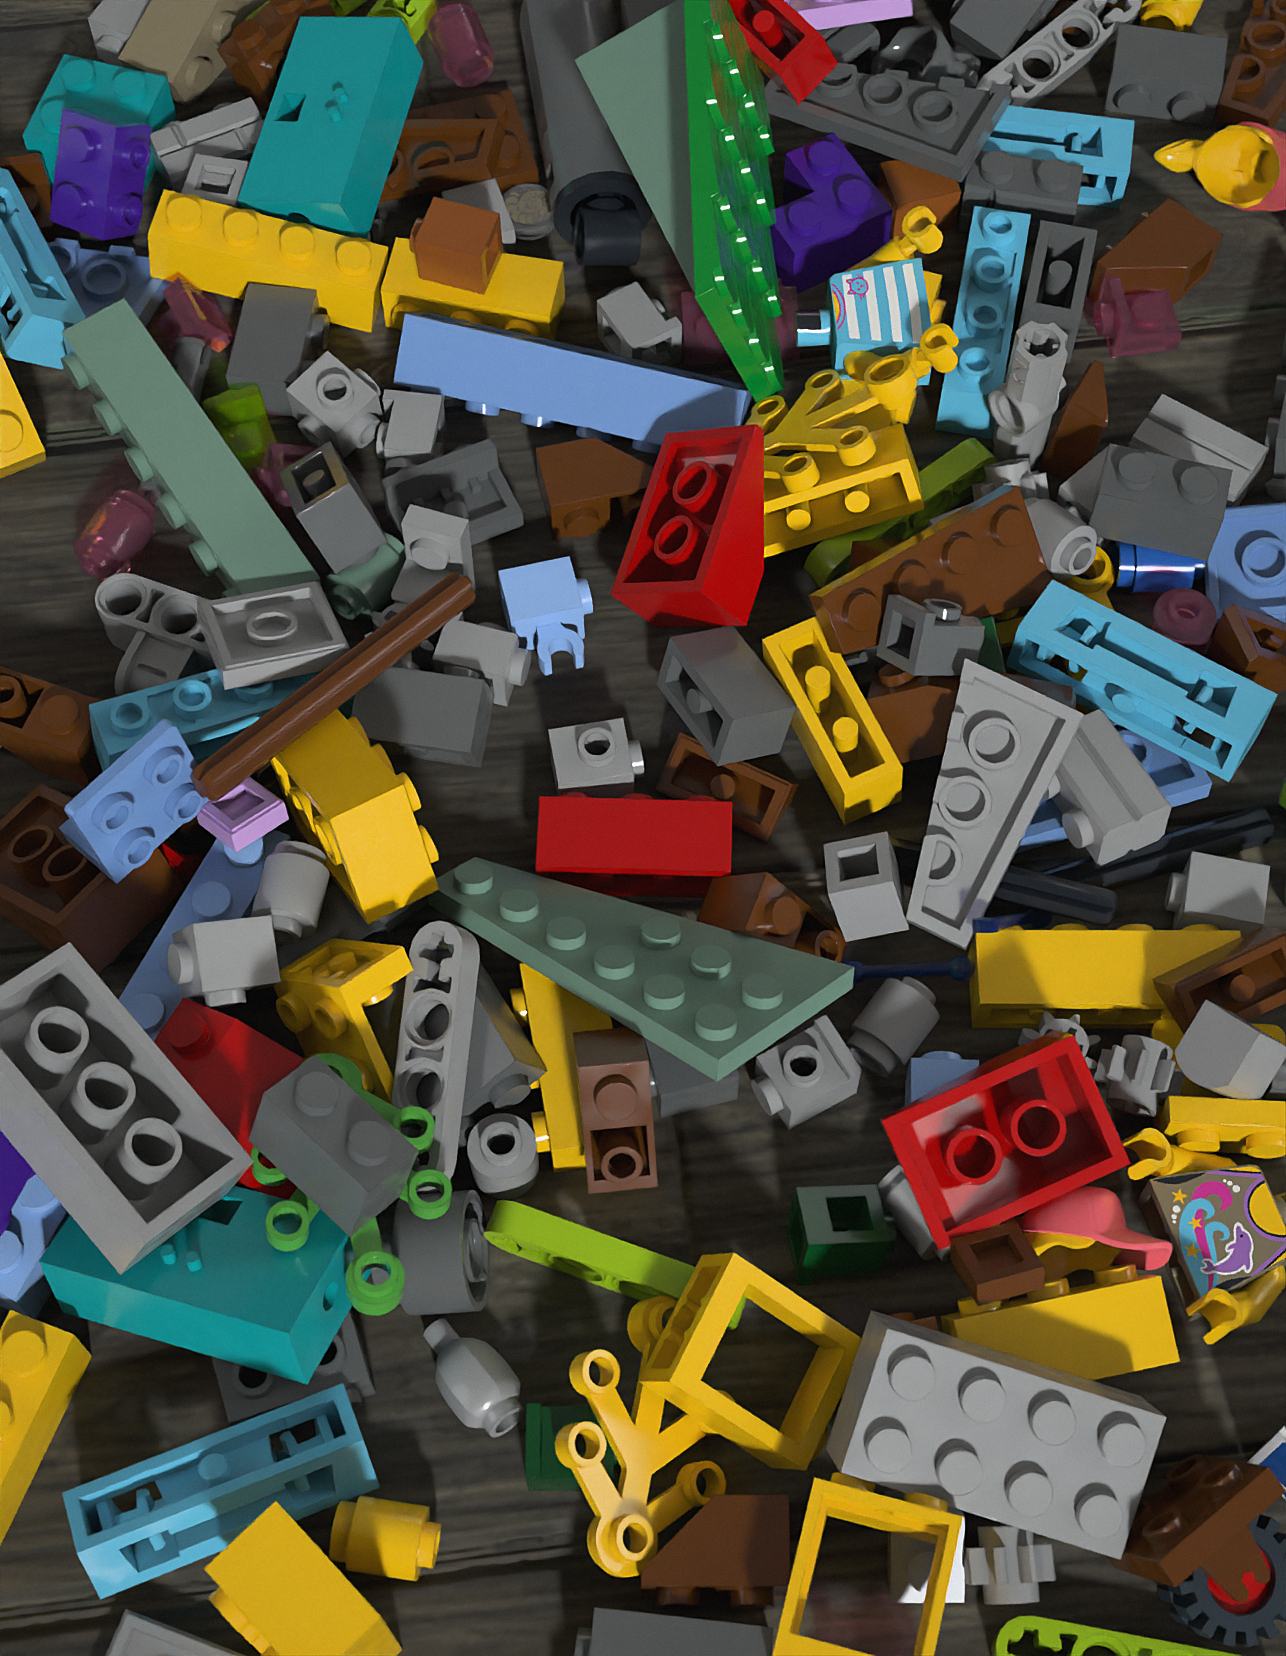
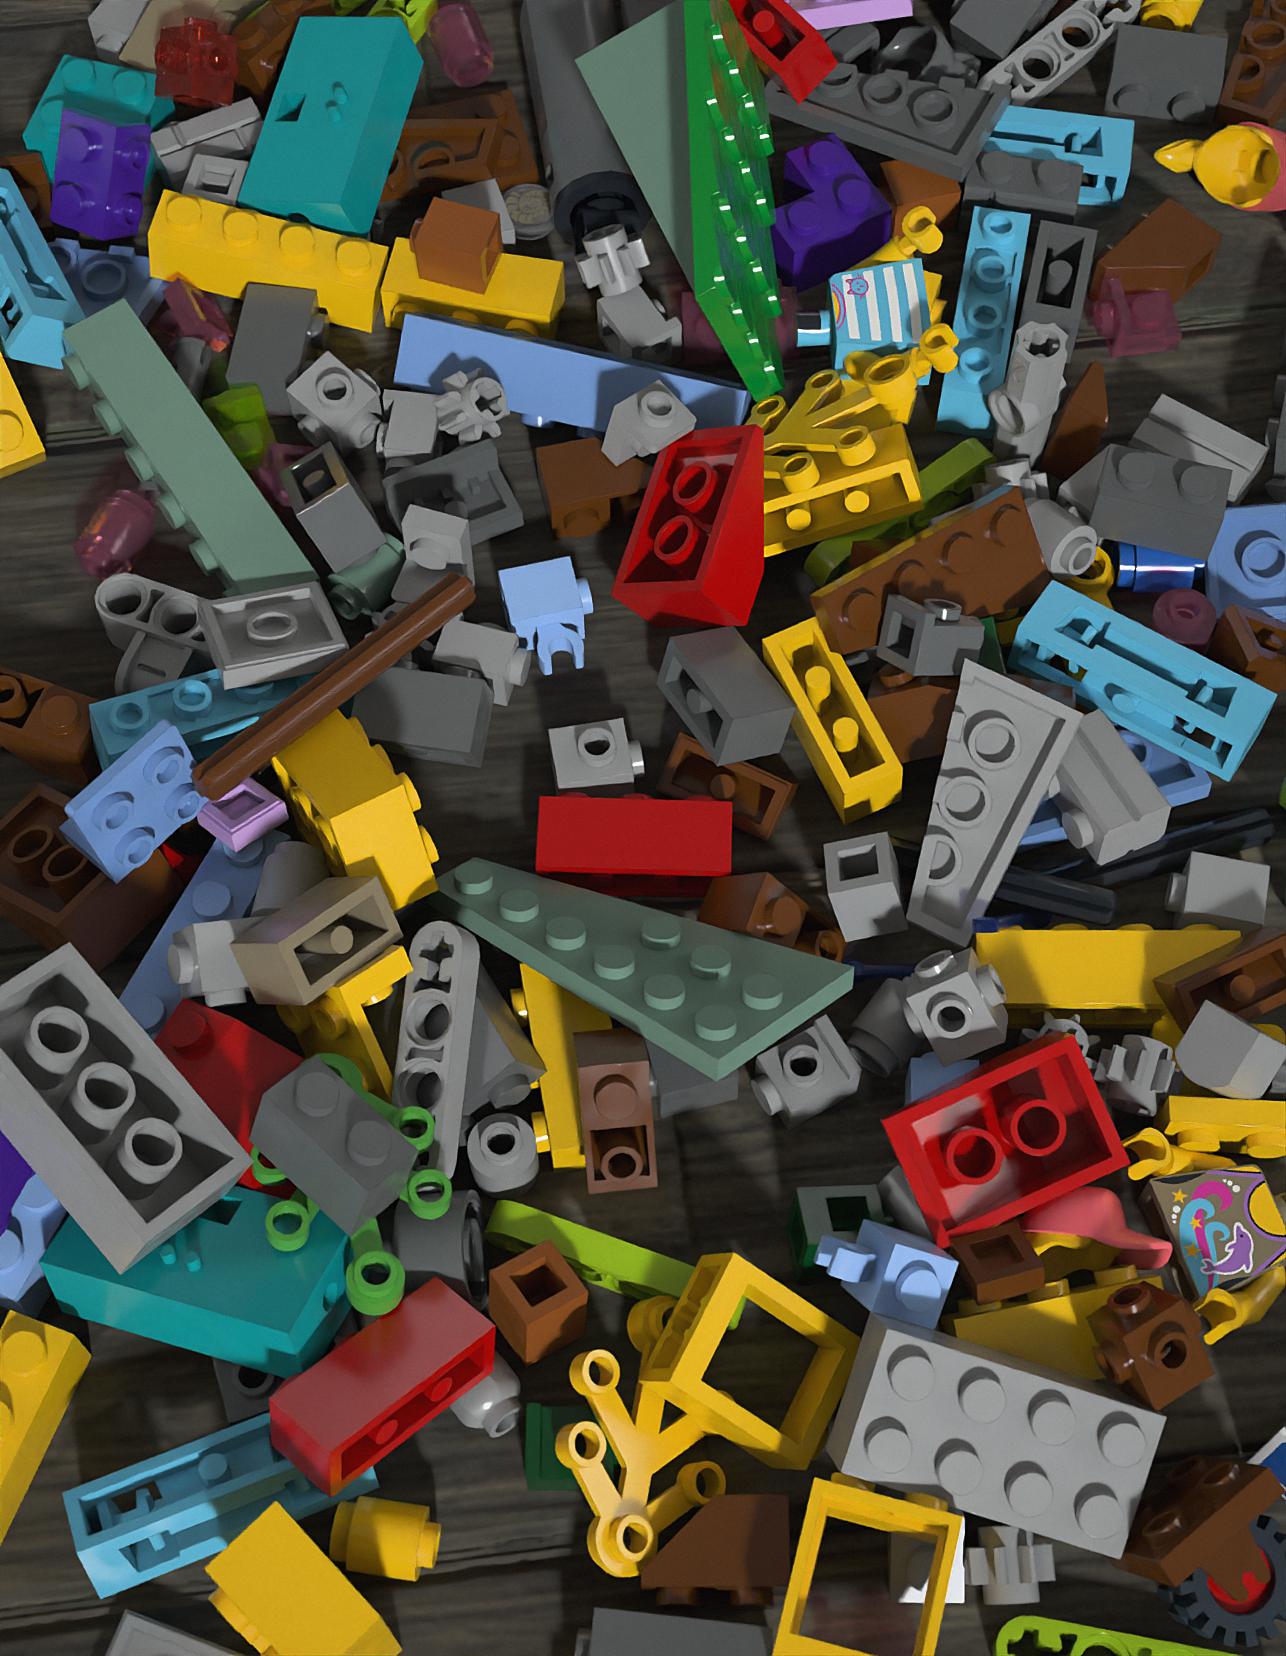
none -> clear red brick [154,18,239,108]
none -> dark tan brick [229,876,403,1005]
none -> red brick [269,1276,496,1499]
none -> light grey gear [433,368,510,446]
none -> dark orange brick [489,1239,588,1367]
none -> light grey gear [574,224,650,296]
none -> light grey bracket [601,380,697,466]
none -> light blue brick [813,1219,959,1330]
none -> light grey brick [903,947,1008,1068]
none -> reddish brown brick [1086,1280,1215,1412]

